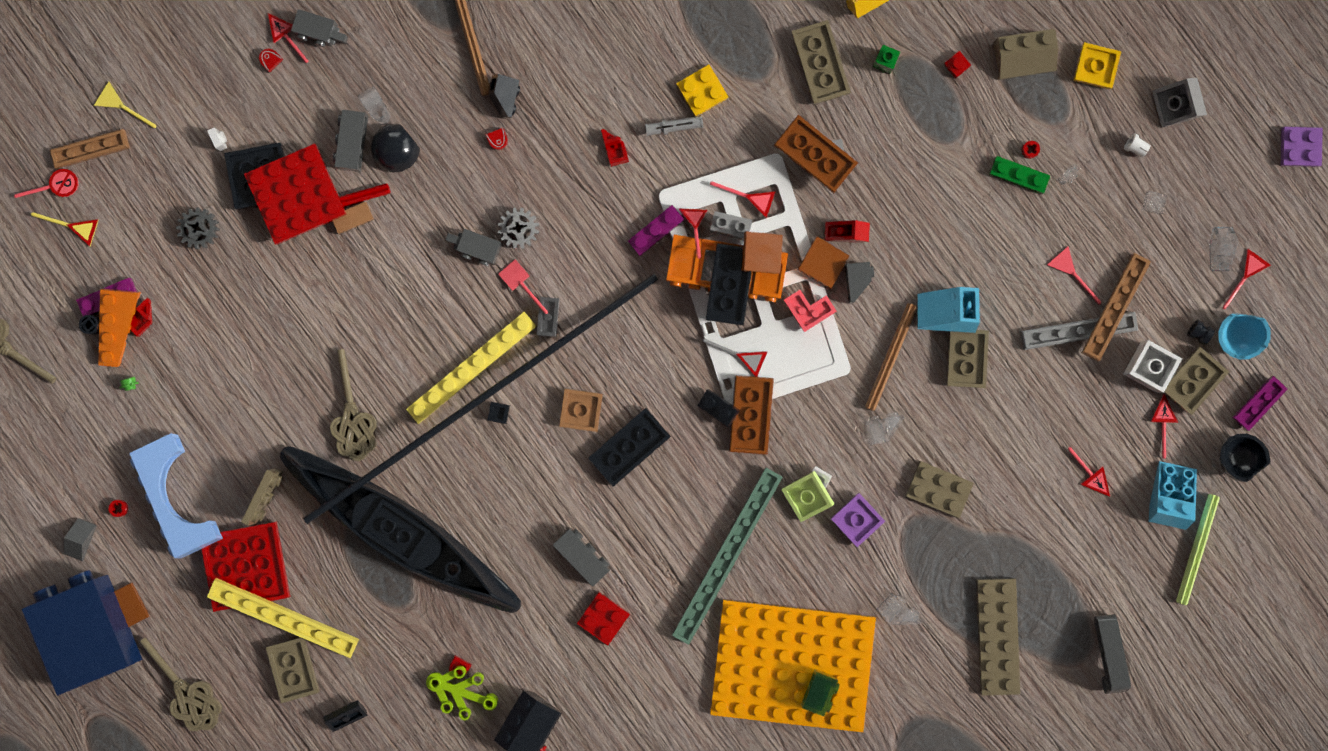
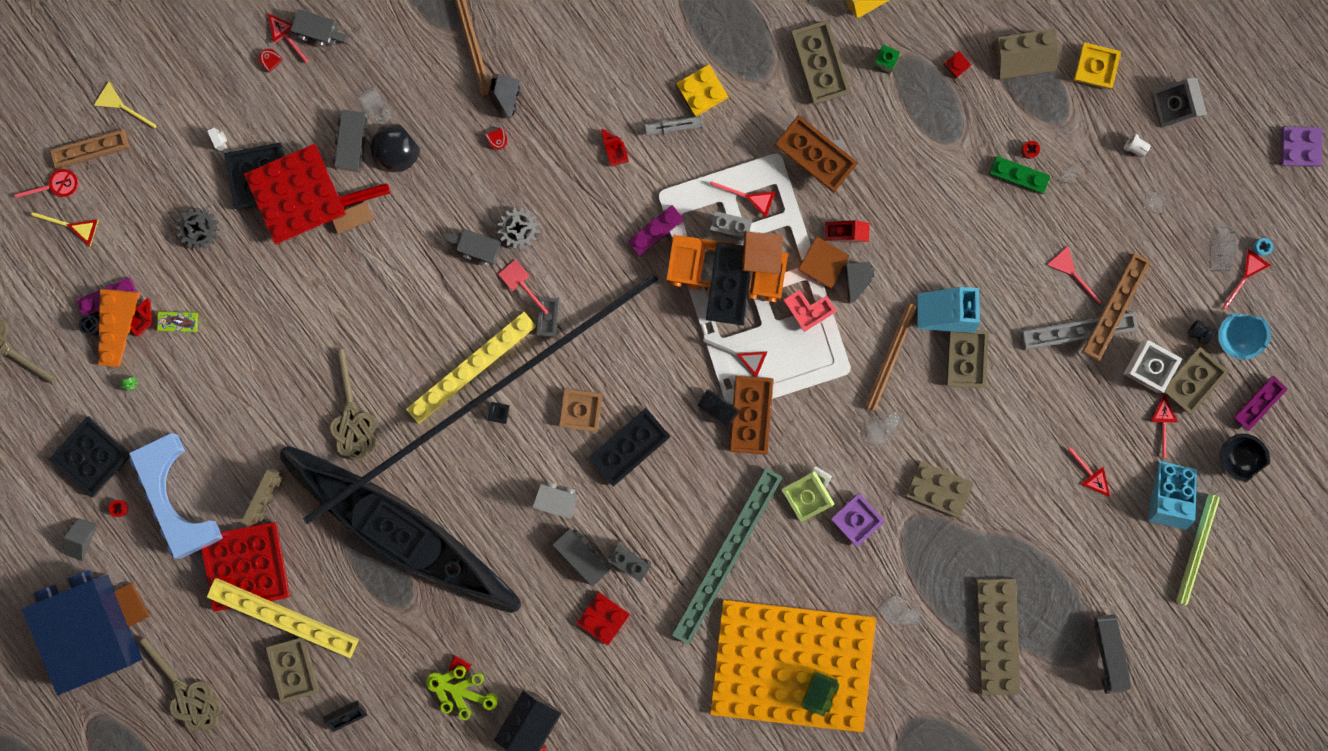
coral piece [679,208,707,258] -> none
none -> black plate [49,416,131,498]
none -> tile [157,312,198,332]
none -> light grey slope [533,481,579,519]
none -> dark grey window [608,541,652,582]
none -> medium azure bush [1253,238,1273,256]

